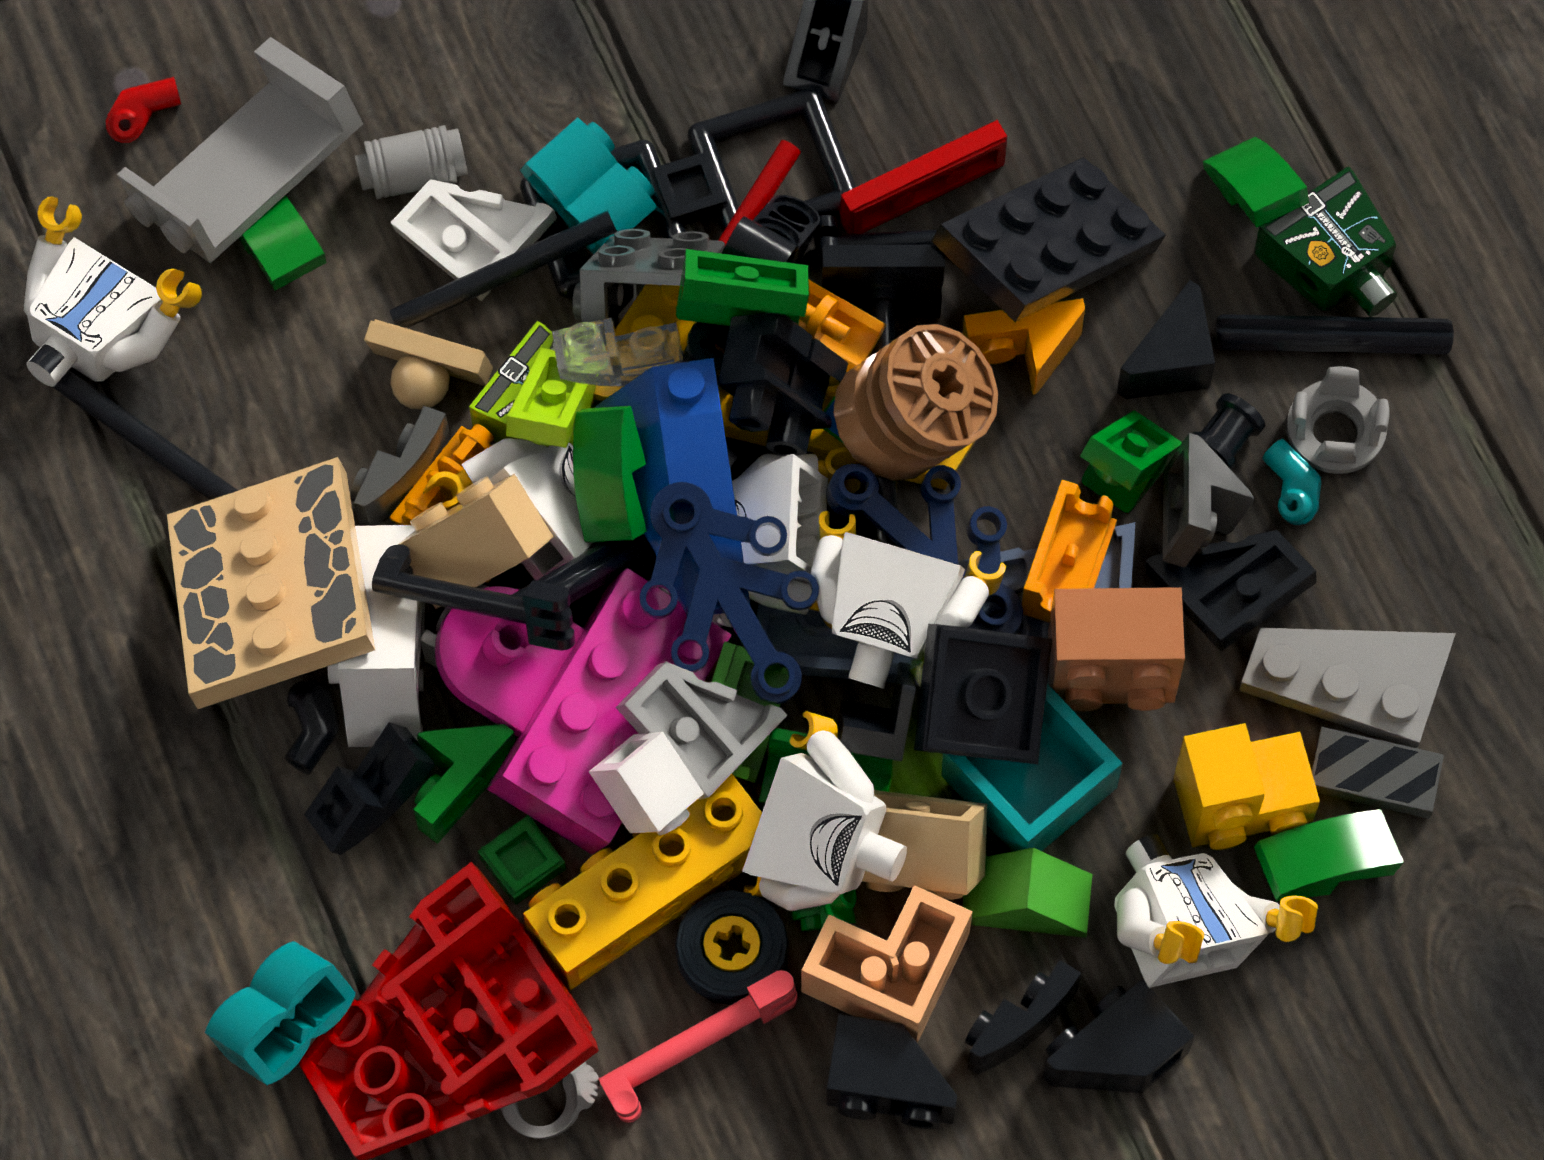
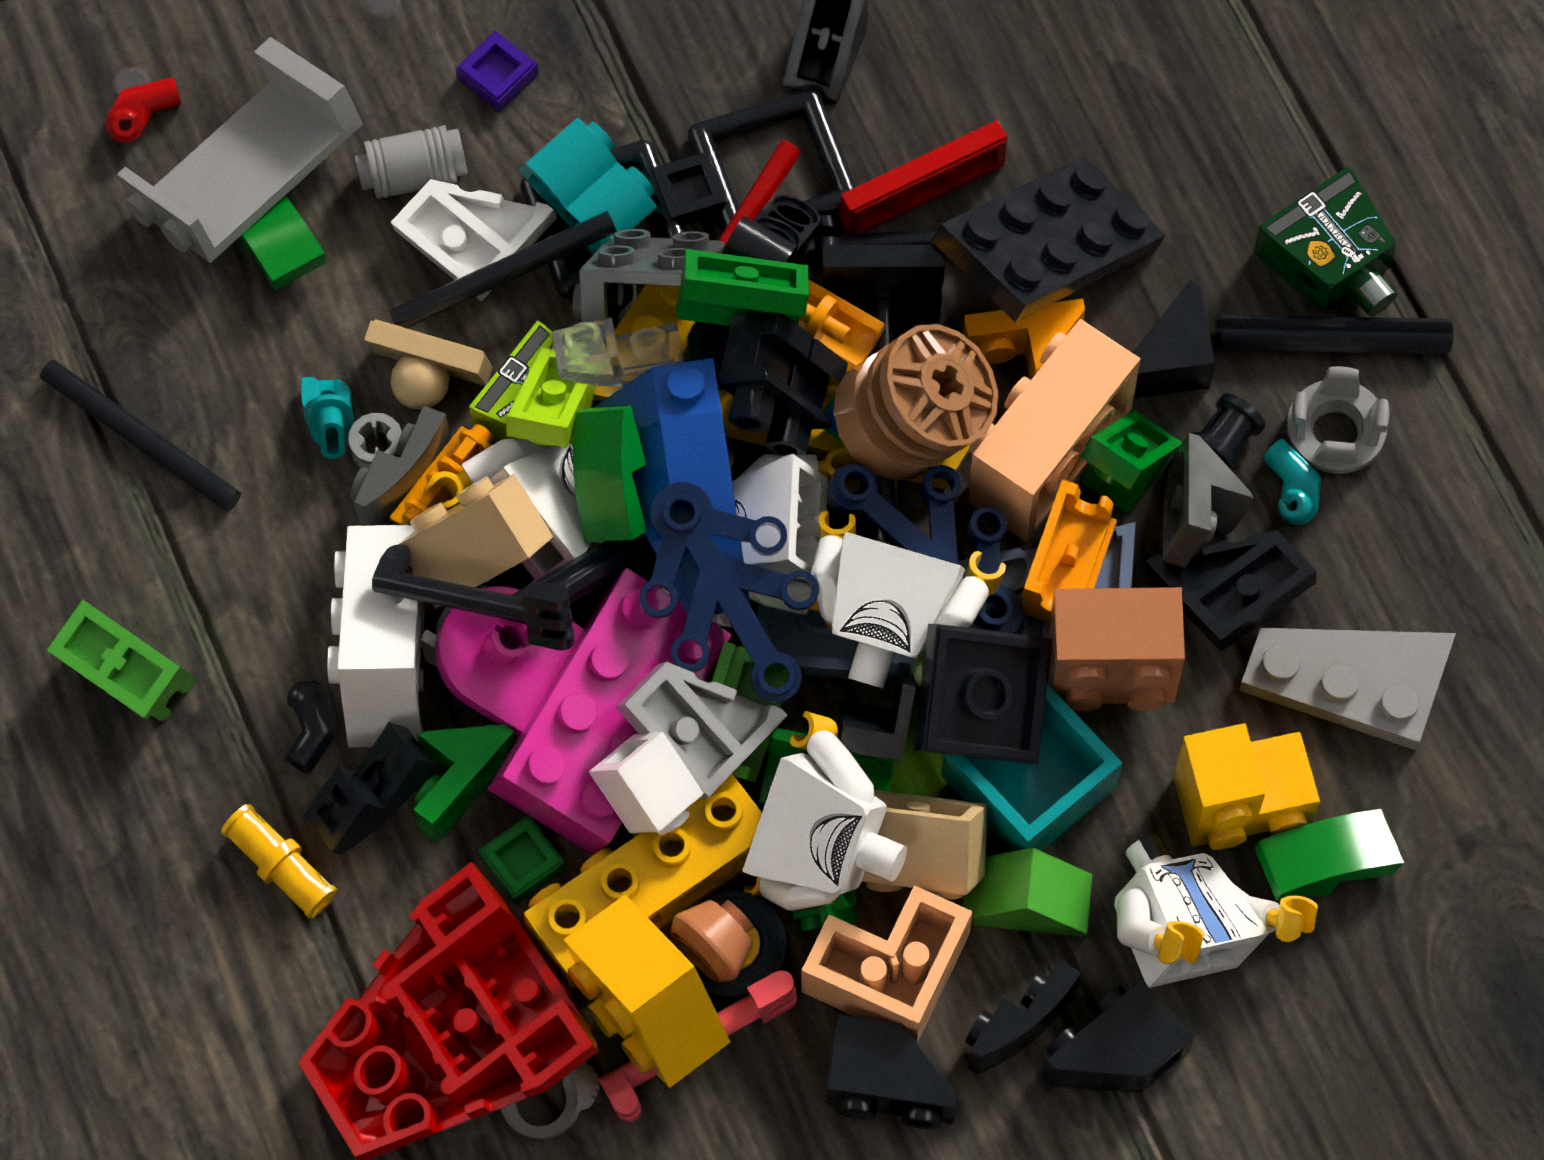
white torso [24,196,202,387] -> none
tan plate [167,457,375,709] -> none
teal brick [205,941,356,1085] -> none
green slope [1203,137,1309,228] -> none
dark grey tile [1311,727,1444,819] -> none
none -> bright green hinge [47,600,198,721]
none -> yellow pin [221,804,338,919]
none -> teal piece [301,377,354,459]
none -> light grey bush [348,413,402,469]
none -> dark purple tile [455,31,539,113]
none -> yellow brick [563,894,731,1088]
none -> nougat cone [670,900,753,983]
none -> light nougat brick [966,319,1141,542]

